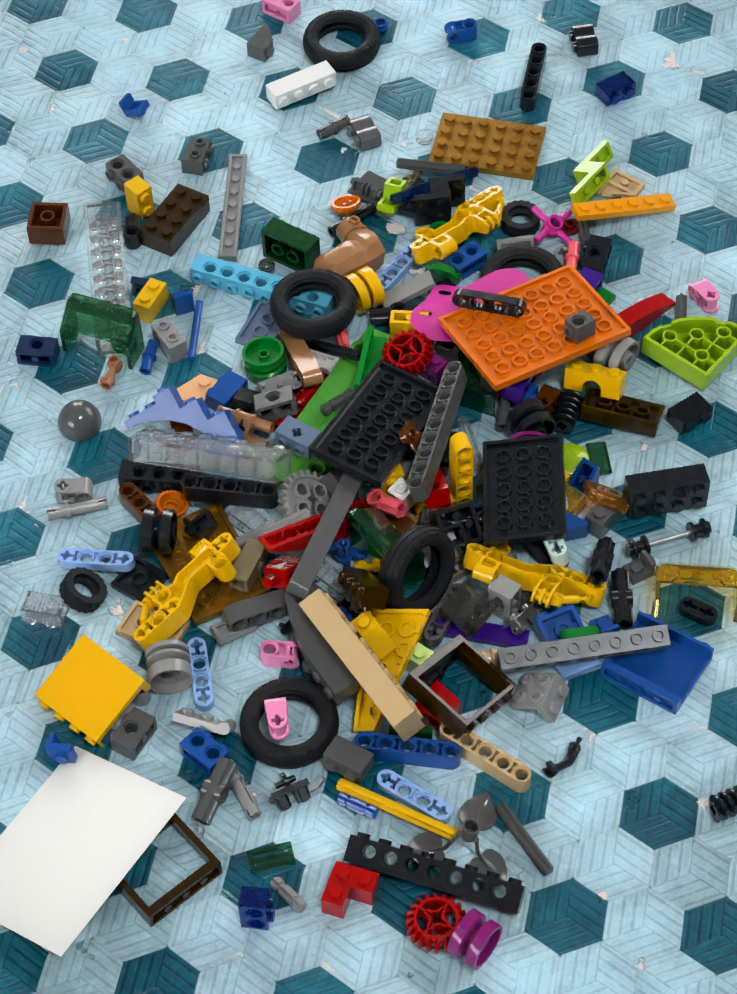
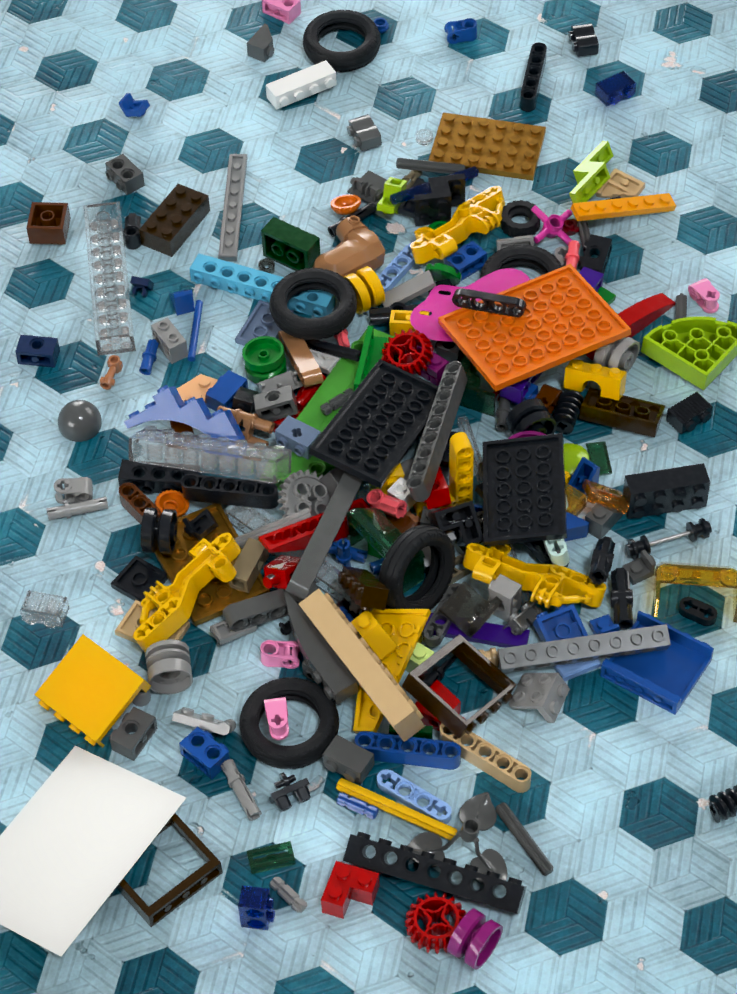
blue bracket [44,732,78,764] -> none
light blue beam [57,548,135,572] -> none
clear green windscreen [59,293,145,369] -> none
black tyre [59,567,108,613] -> none
yellow brick [124,175,155,220] -> none
yellow brick [132,278,169,323] -> none
dark grey brick [181,136,214,176] -> none
light blue beam [187,637,214,712] -> none
dark grey piece [192,757,238,825] -> none
dark grey pin [316,114,351,140] -> none
yellow bar [352,557,384,574] -> none
reddish brown plate [399,421,423,453] -> none
black piece [542,737,582,778] -> none
green beam [559,626,600,640] -> none
dark grey brick [564,309,595,344] -> none

